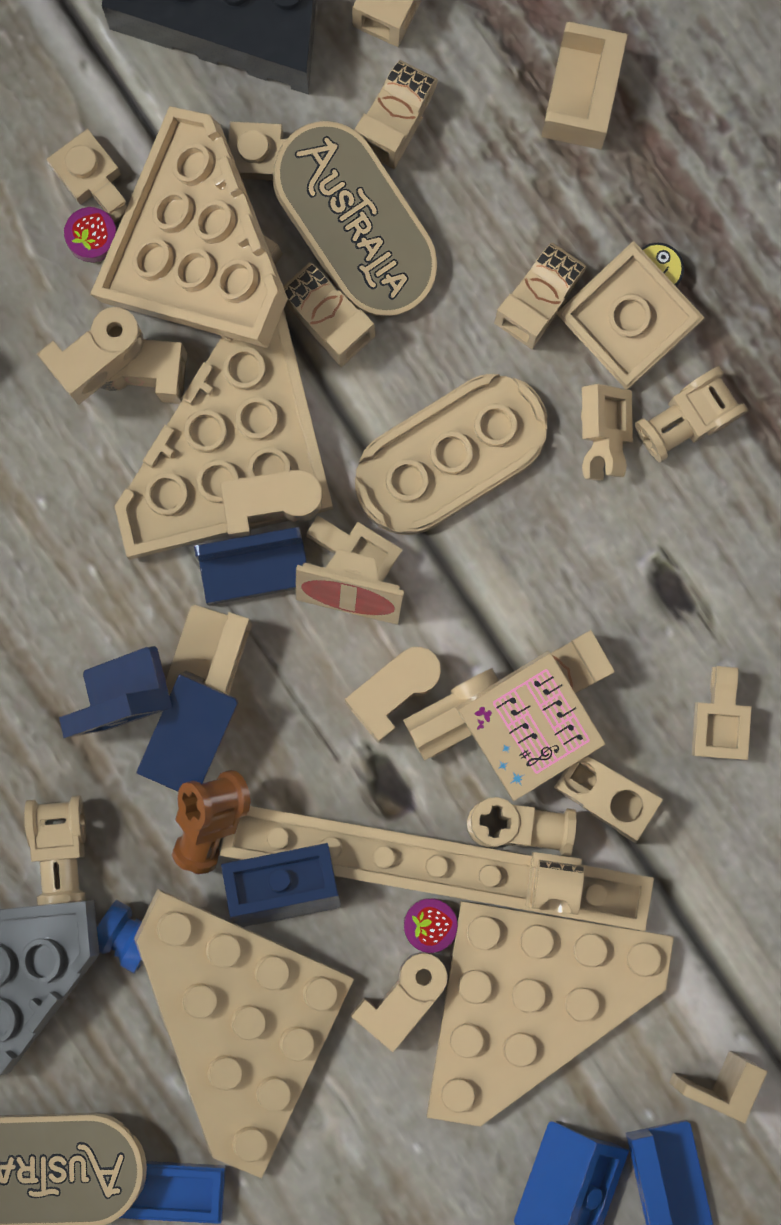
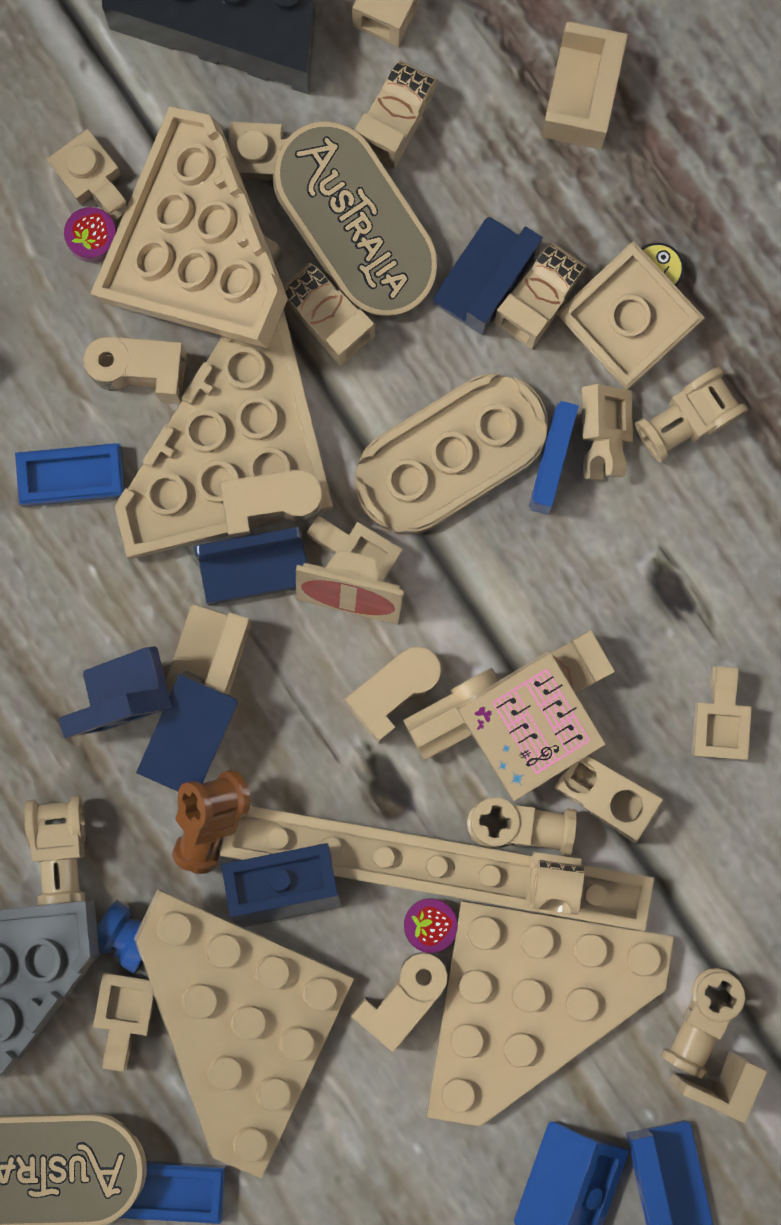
tan leg [37,307,144,405] -> none
none -> blue tile [15,443,125,507]
none -> tan plate [93,973,155,1072]
none -> dark blue panel [433,217,543,336]
none -> blue tile [529,401,579,515]
none -> tan connector [660,968,745,1079]

